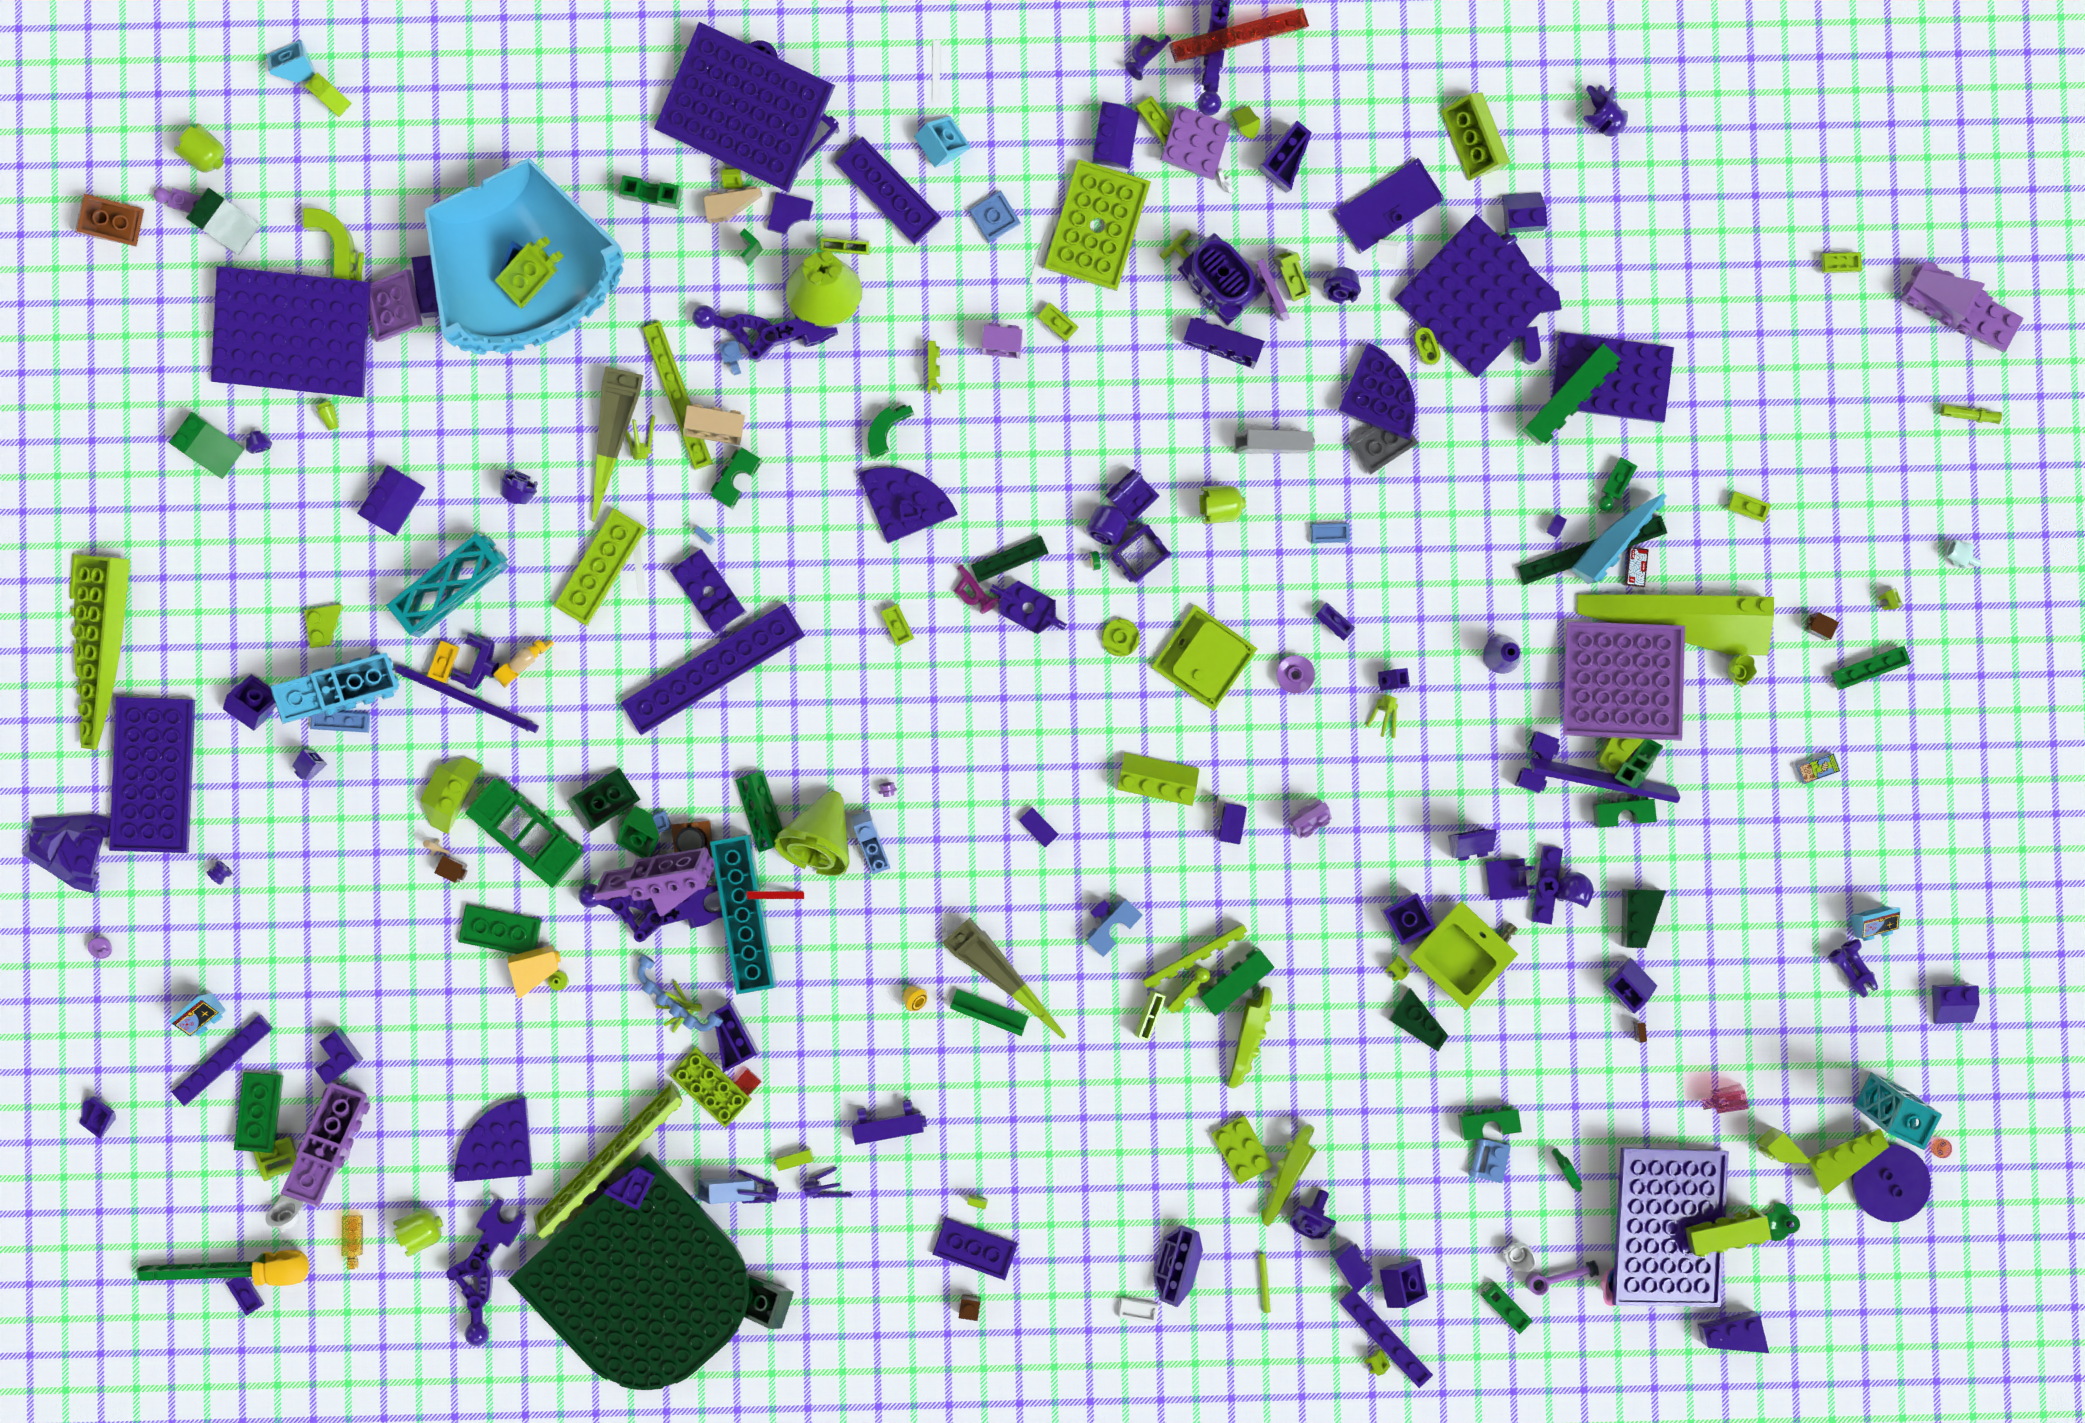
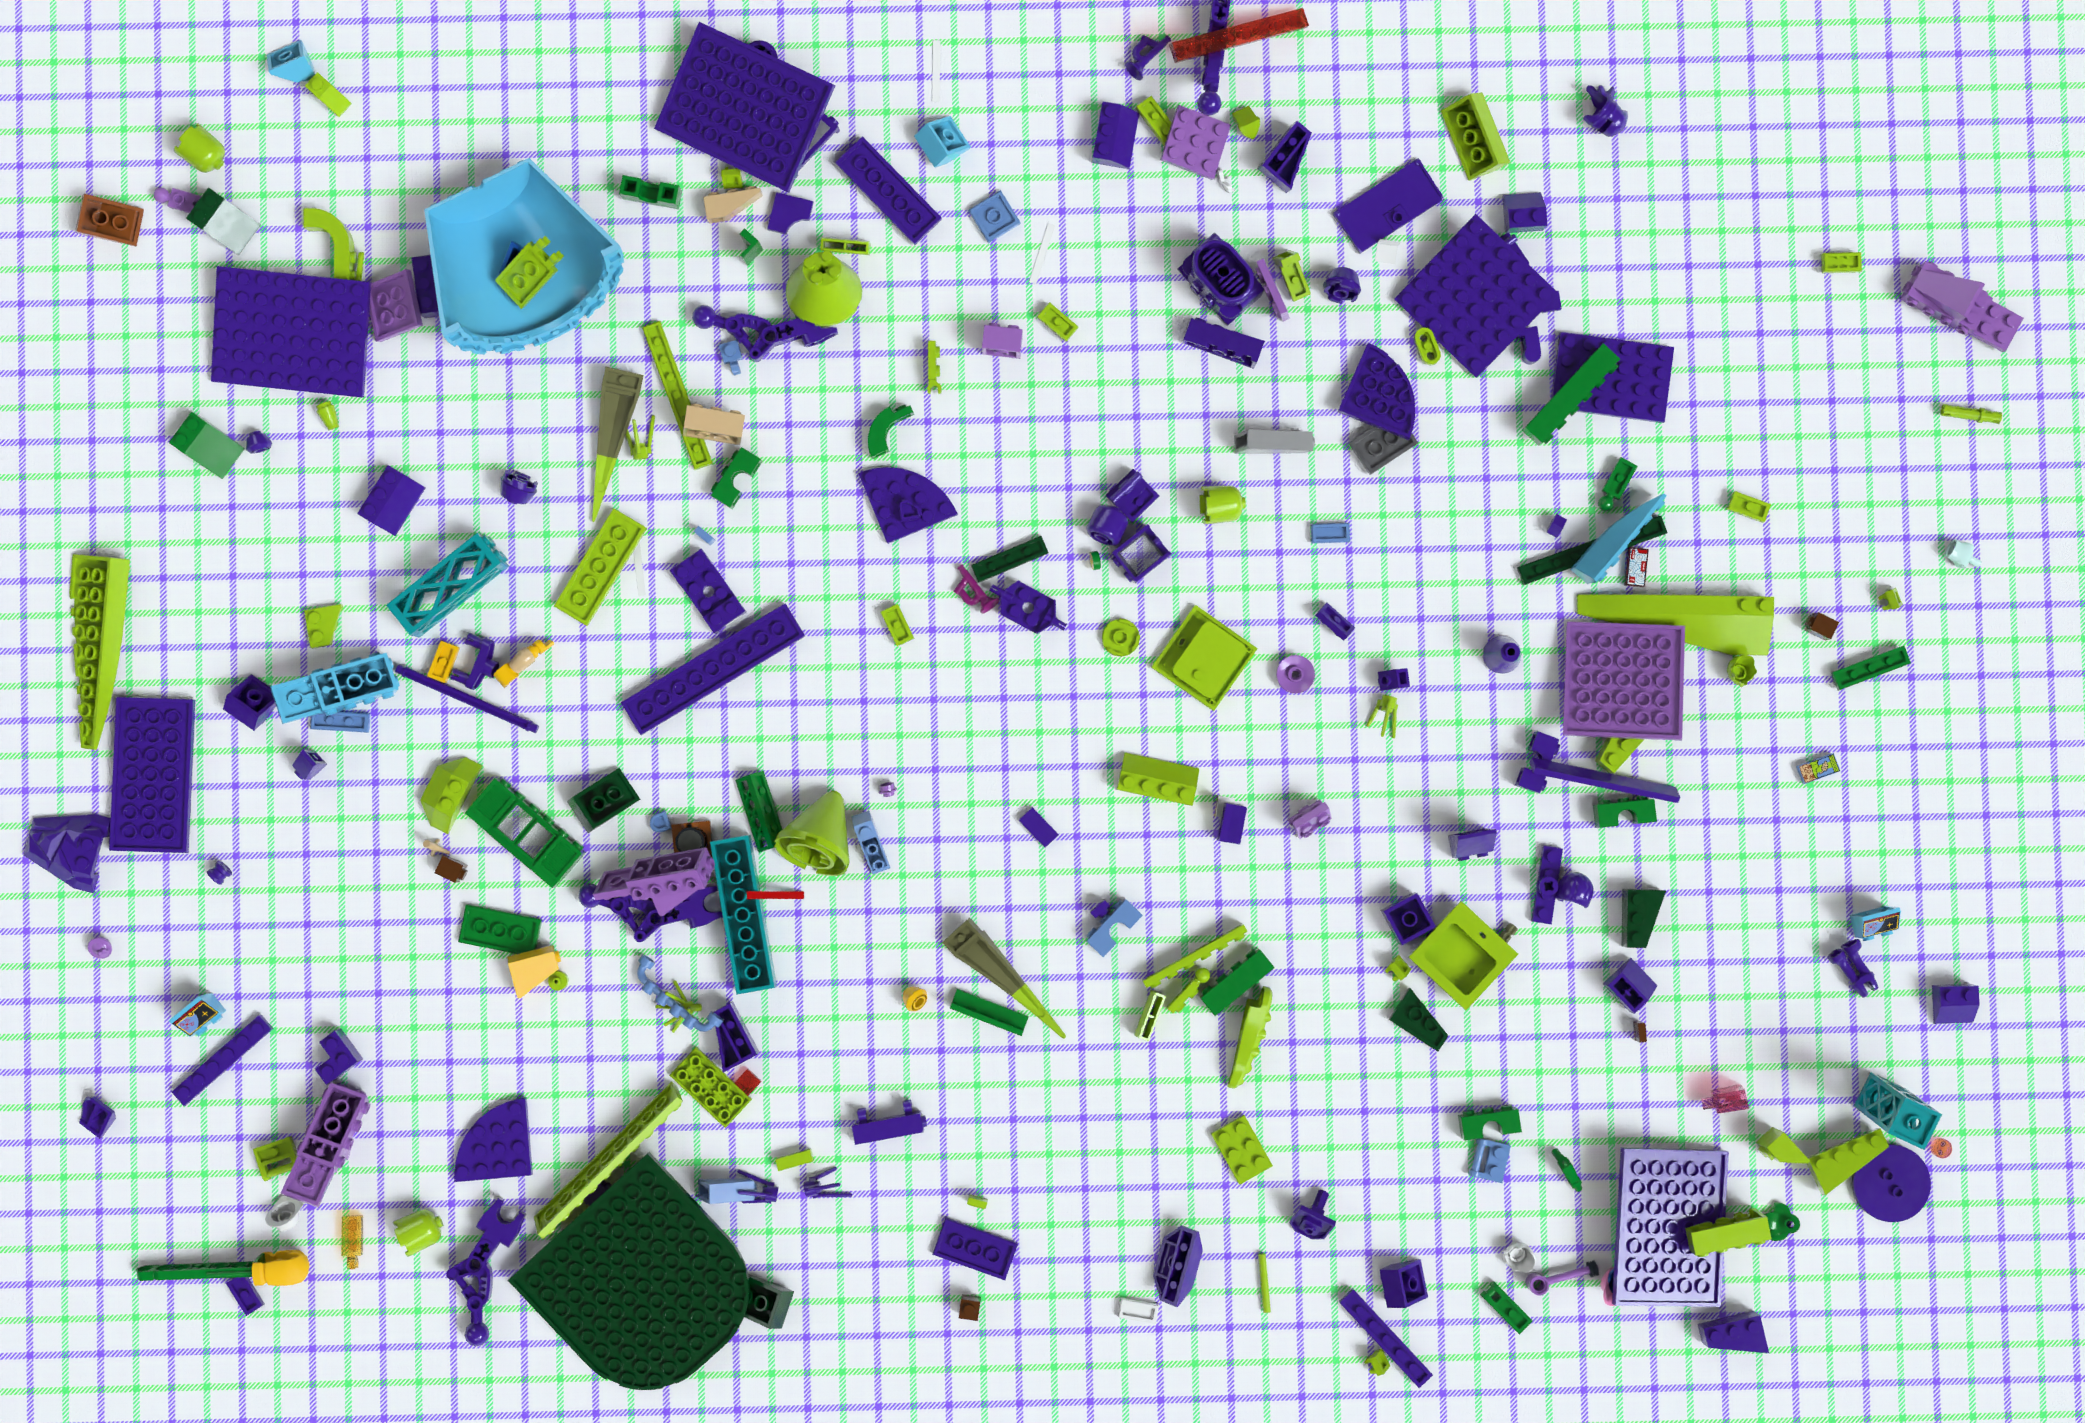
green tile [234,1072,284,1153] -> none
dark purple wing [604,1165,656,1210] -> none
green slope [616,805,660,858] -> none
lime plate [1044,159,1151,291] -> none
lime piece [1159,230,1191,260] -> none
lime animal [1261,1124,1316,1227] -> none
dark purple slope [1331,1241,1373,1293] -> none
dark purple plate [1486,858,1537,900] -> none
green arch [1615,739,1663,789] -> none

